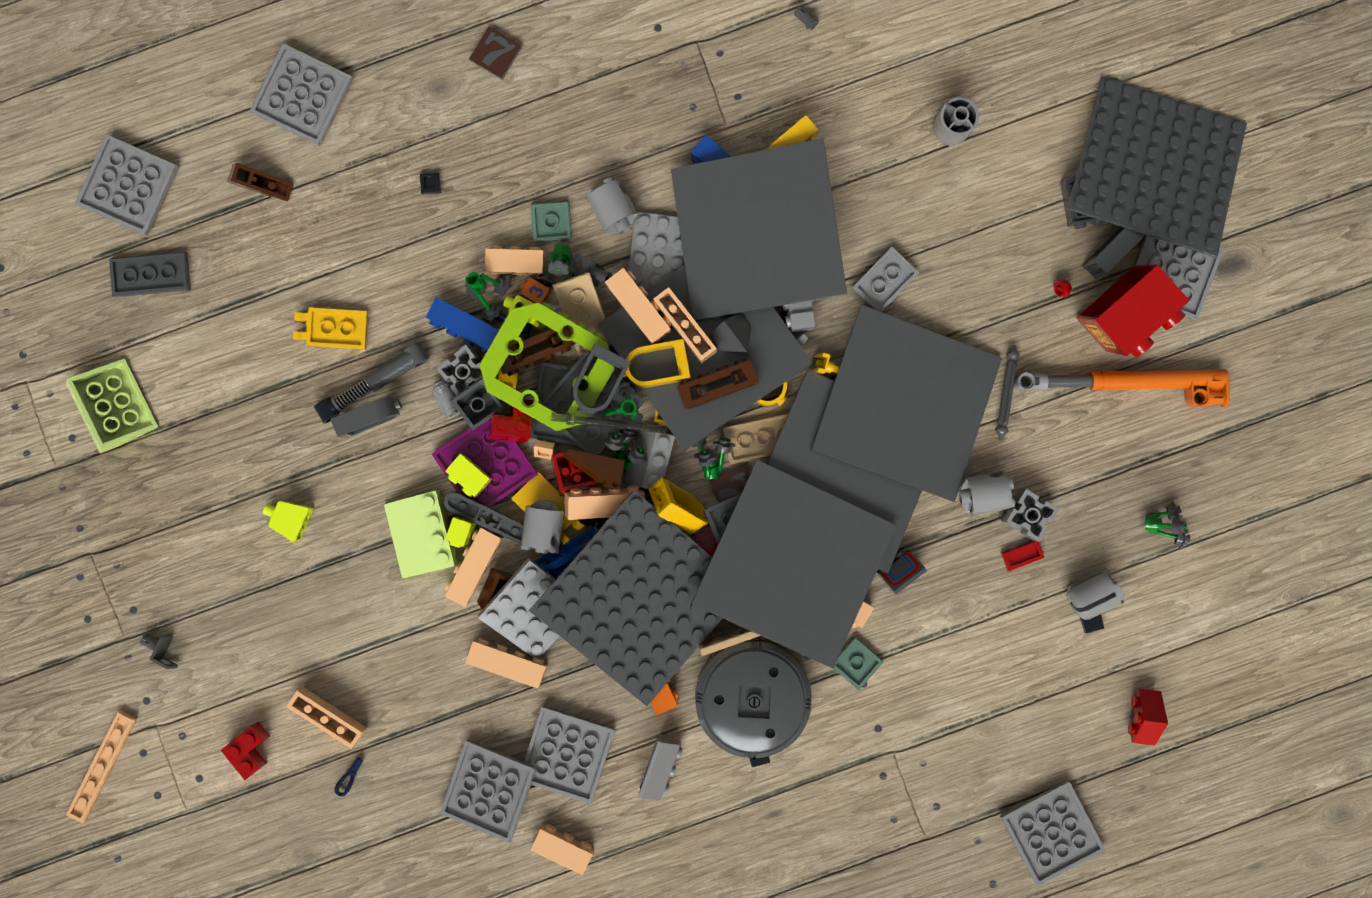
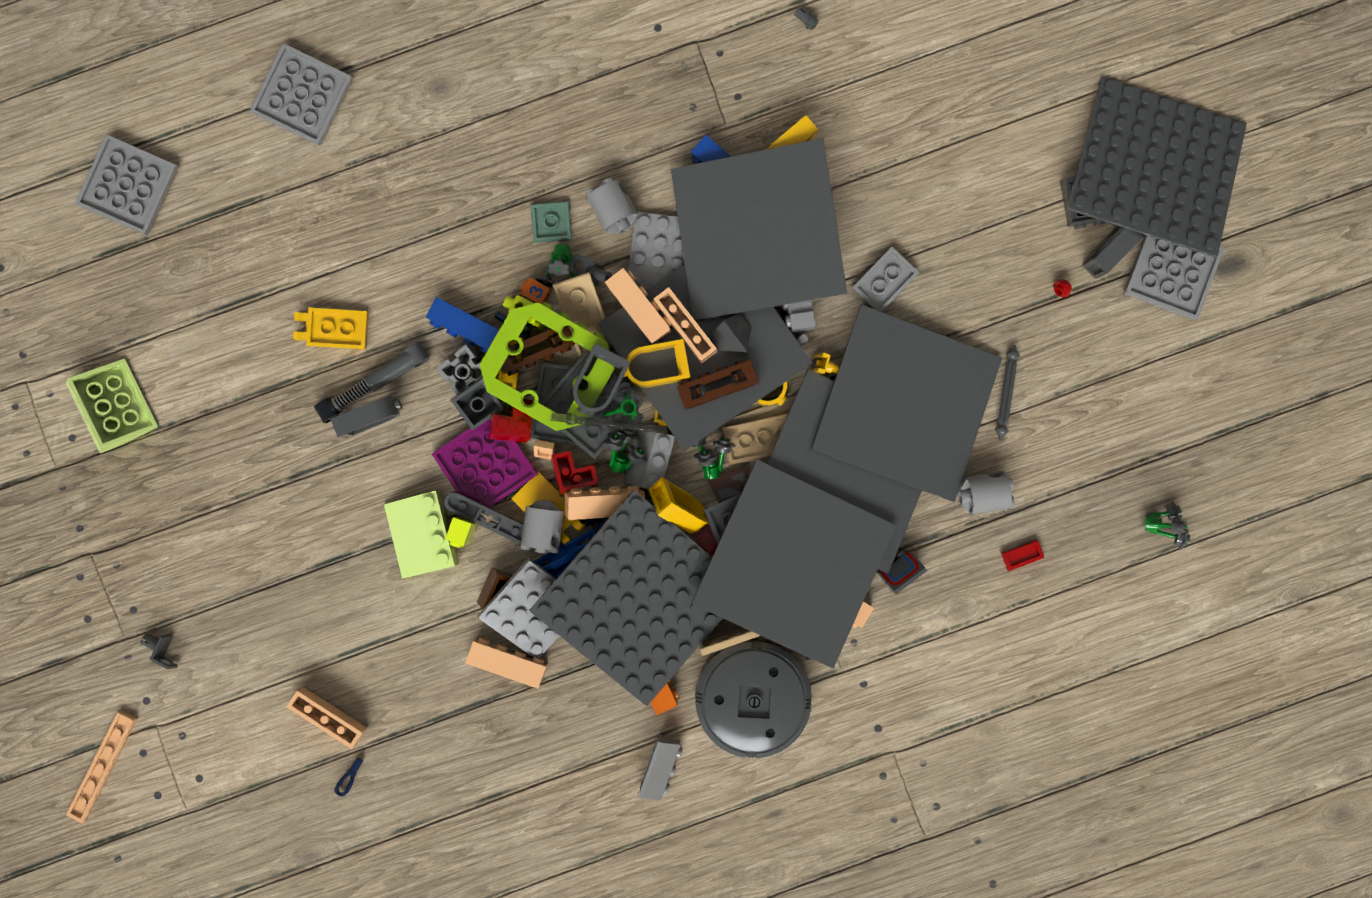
dark grey tile [109,252,191,297] -> none
red brick [221,721,270,781] -> none
reddish brown slope [227,162,294,202] -> none
neon yellow torso [263,501,314,542] -> none
black tile [420,173,441,194] -> none
light grey head [432,380,458,417] -> none
light grey plate [440,740,537,843] -> none
neon yellow brick [445,454,492,497] -> none
light nougat brick [445,527,504,607] -> none
plant [465,272,511,321] -> none
reddish brown tile [469,27,522,80] -> none
light nougat brick [485,246,545,276] -> none
light grey plate [524,706,615,804] -> none
light nougat brick [530,824,594,876] -> none
reddish brown slope [564,449,624,489] -> none
black tile [749,756,770,767] -> none
sand green tile [834,636,884,690] -> none
light grey cylinder [932,97,979,146] -> none
light grey plate [1000,780,1106,886] -> none
light grey brick [1001,488,1059,542] -> none
orange piece [1014,369,1230,407] -> none
light grey cylinder [1067,568,1125,620] -> none
red brick [1076,265,1190,358] -> none
black tile [1080,614,1104,634] -> none
red brick [1128,688,1168,746] -> none

